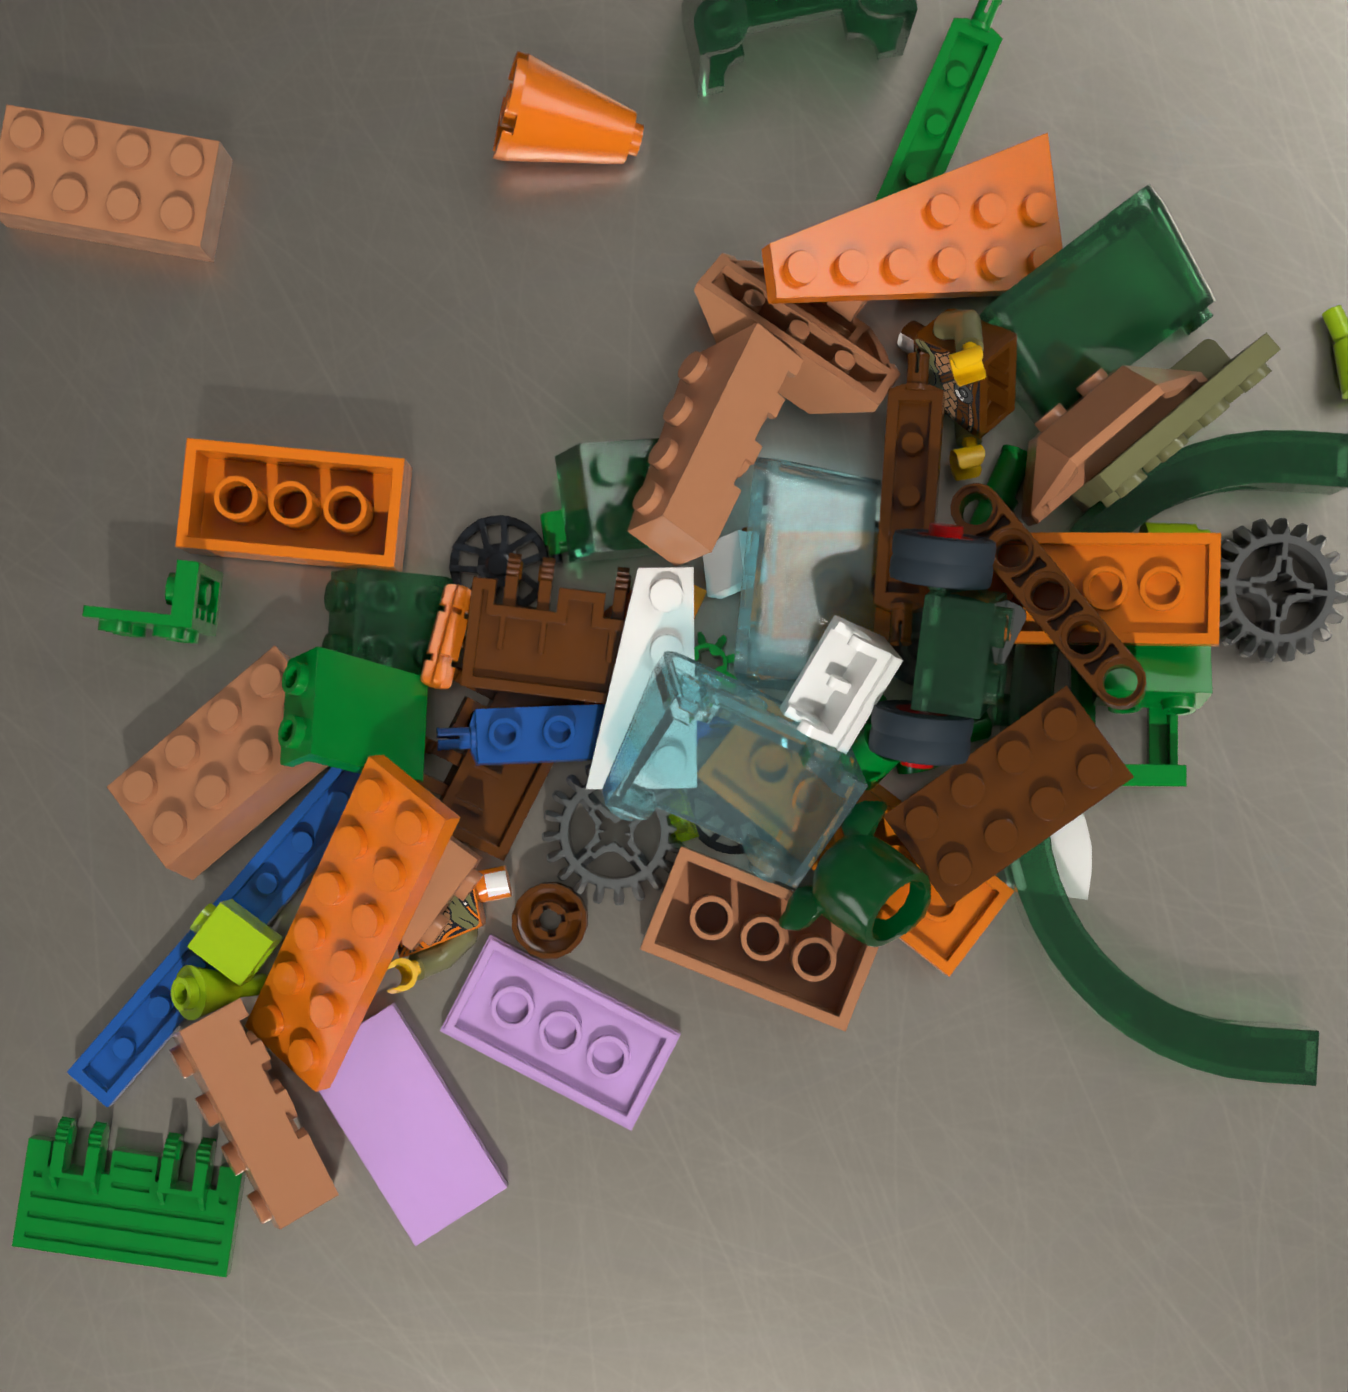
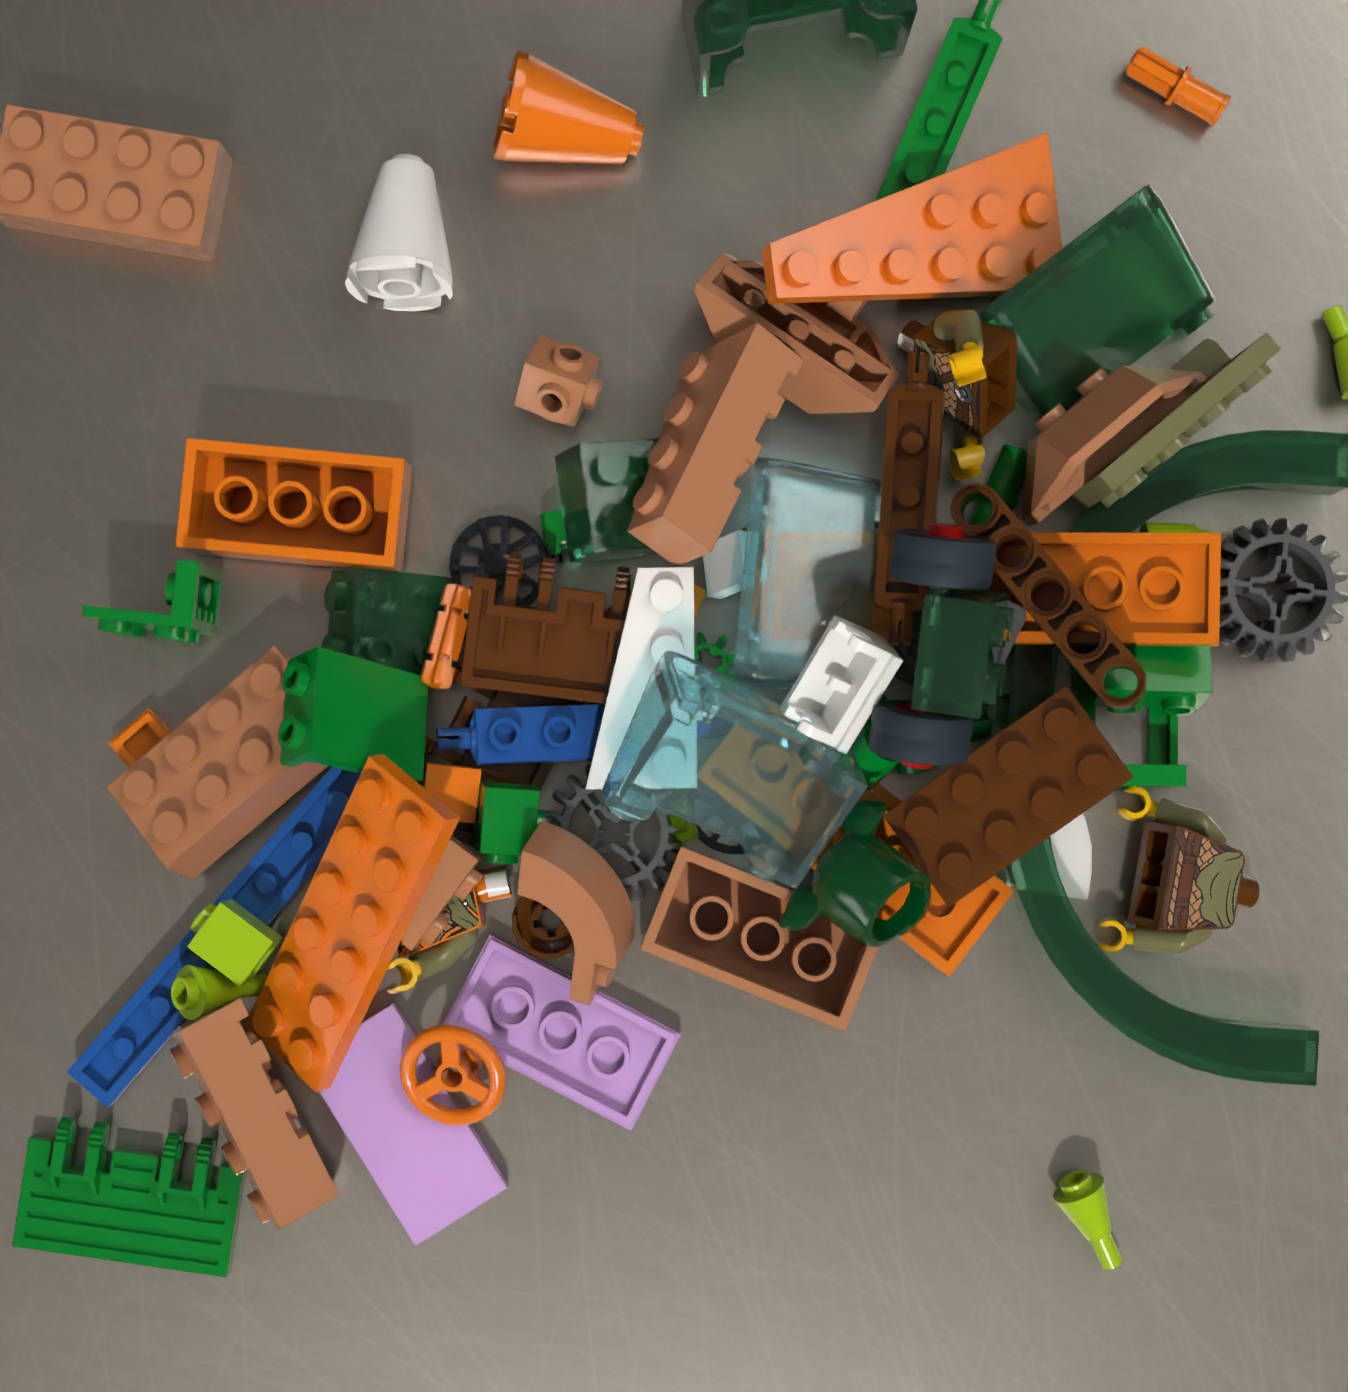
none -> orange tile [108,708,172,768]
none -> white cone [345,154,454,312]
none -> orange piece [399,1025,506,1126]
none -> orange tile [422,762,482,823]
none -> green brick [471,781,546,864]
none -> nougat brick [514,335,603,428]
none -> nougat arch [517,821,635,1006]
none -> lime cone [1053,1170,1123,1270]
none -> torso [1097,786,1260,953]
none -> orange axle [1125,47,1231,126]

